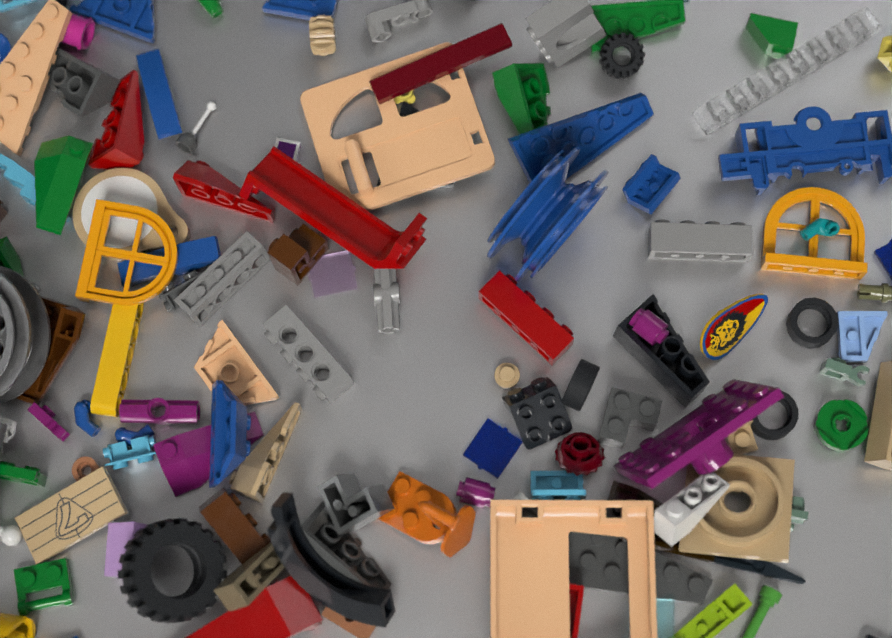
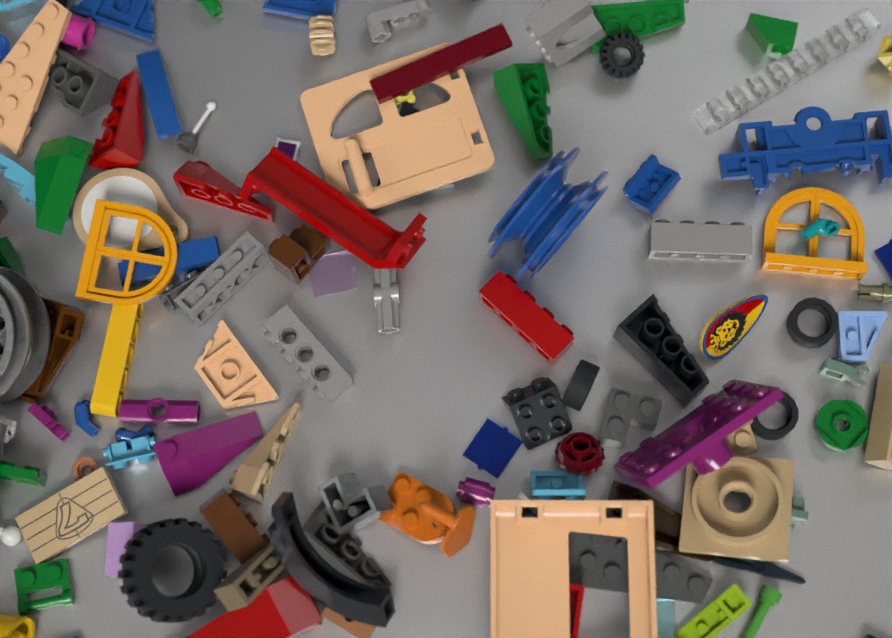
blue wedge [209,380,251,488] -> none
tan plate [494,363,520,388] -> none
blue wing [507,93,654,184] -> none
magenta brick [629,308,669,345] -> none
white slope [654,472,730,547] -> none

